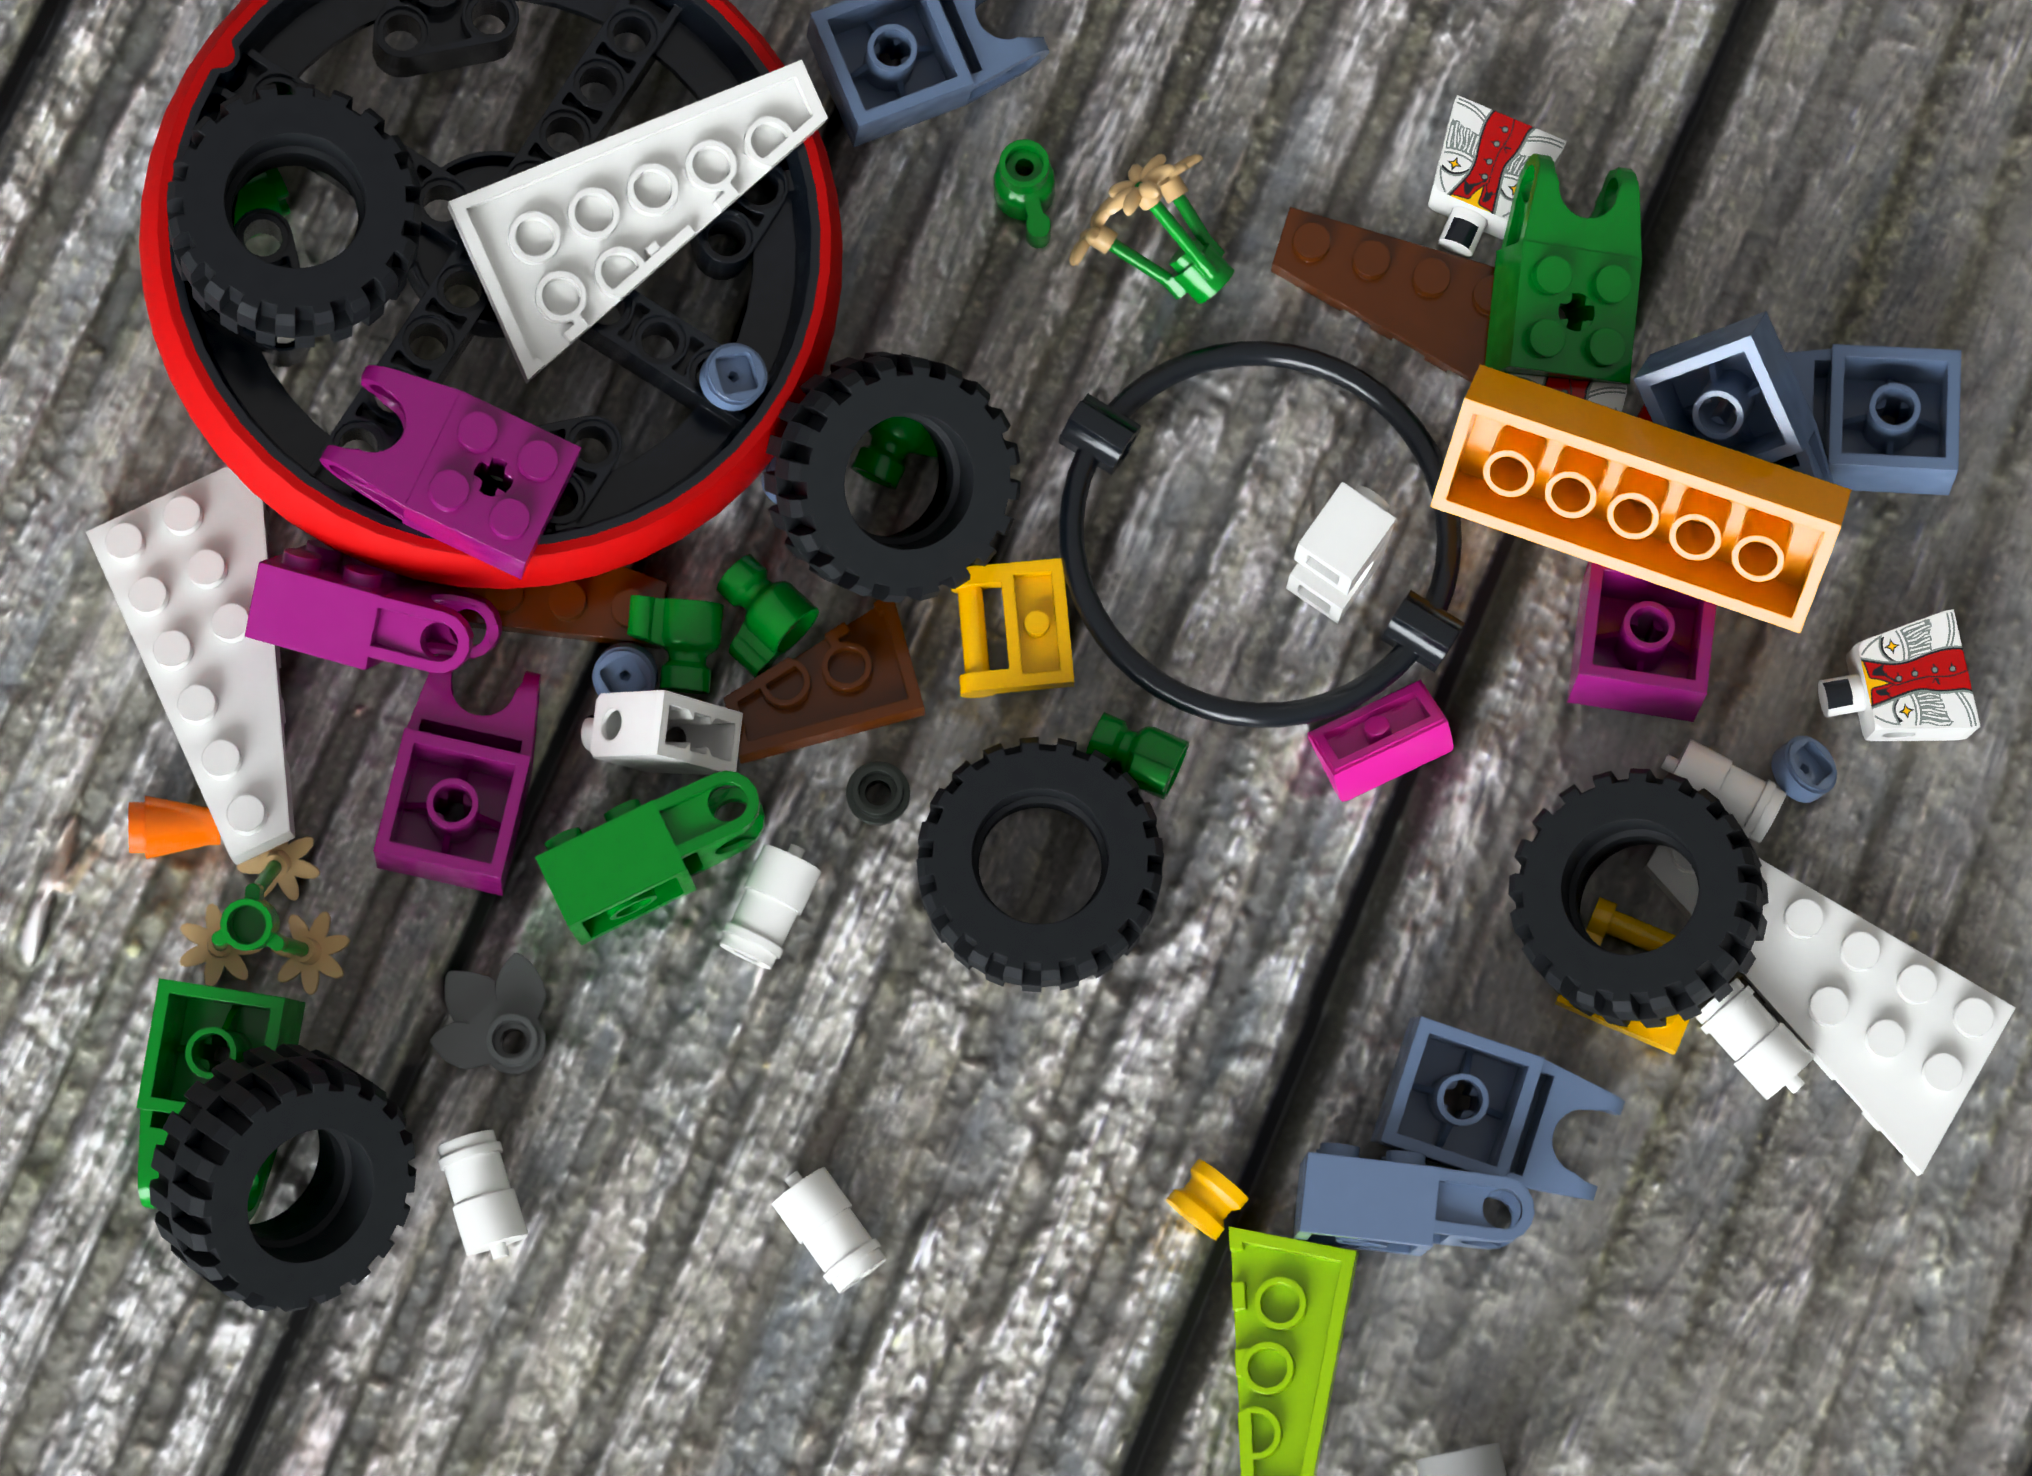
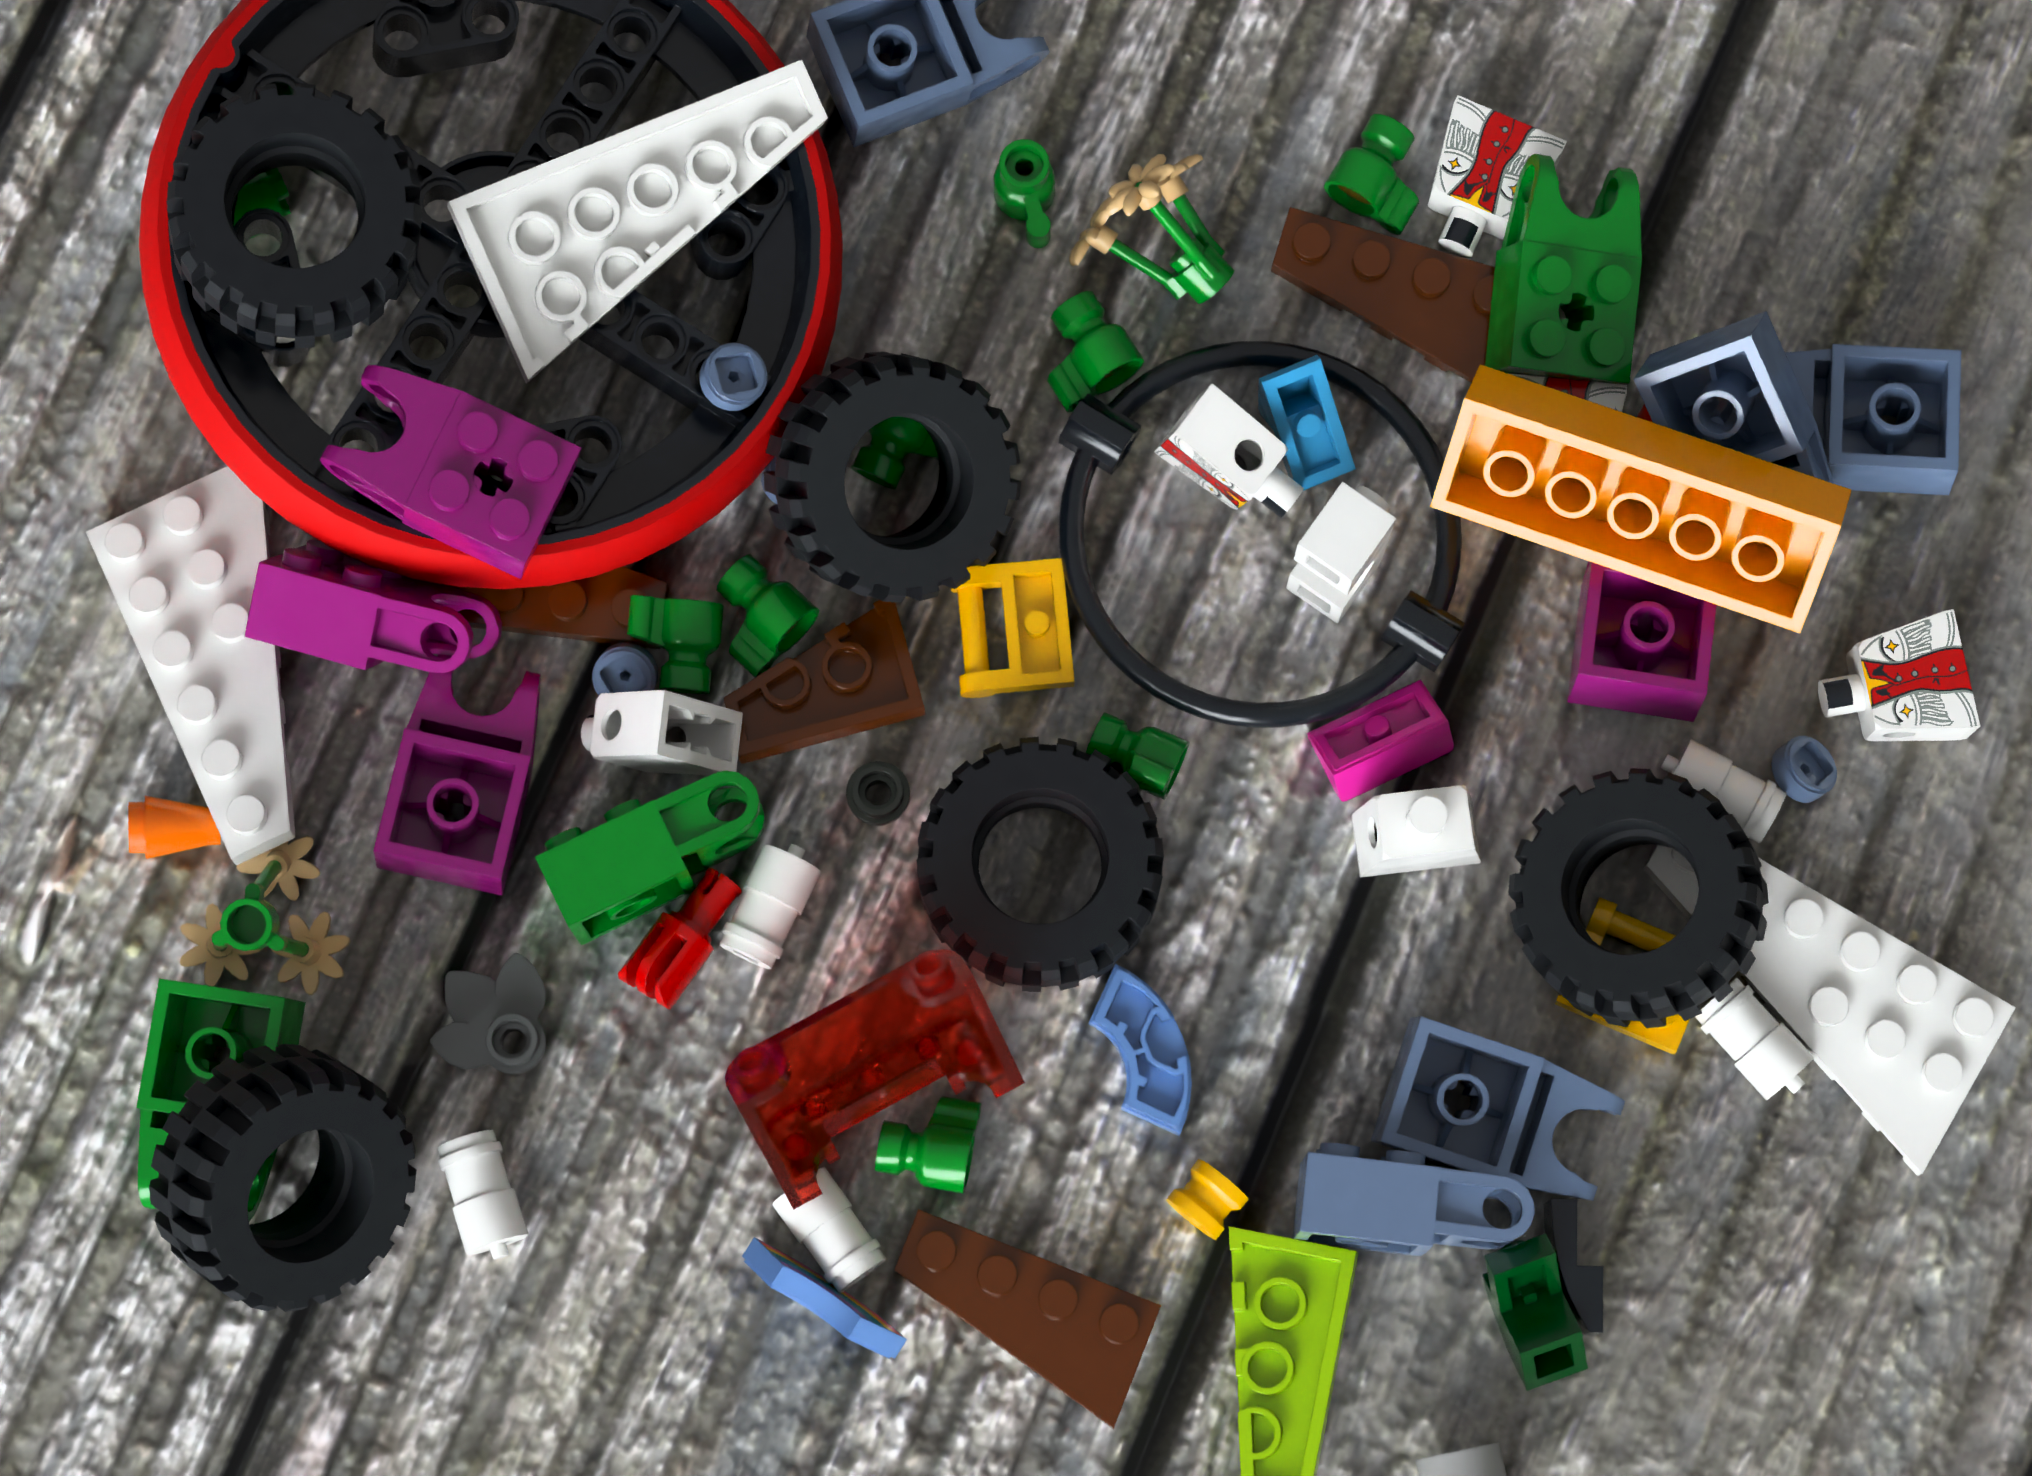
none -> red arm [618,867,742,1010]
none -> clear red windscreen [725,949,1025,1210]
none -> medium blue tile [742,1237,907,1359]
none -> green piece [875,1096,981,1194]
none -> reddish brown wing [894,1209,1161,1429]
none -> green piece [1047,291,1144,413]
none -> medium blue tile [1089,964,1192,1136]
none -> white torso [1154,383,1304,518]
none -> dark azure slope [1258,355,1356,491]
none -> green piece [1324,114,1419,235]
none -> white torso [1352,785,1481,877]
none -> dark green brick [1482,1233,1588,1391]
none -> black slope [1543,1199,1603,1336]

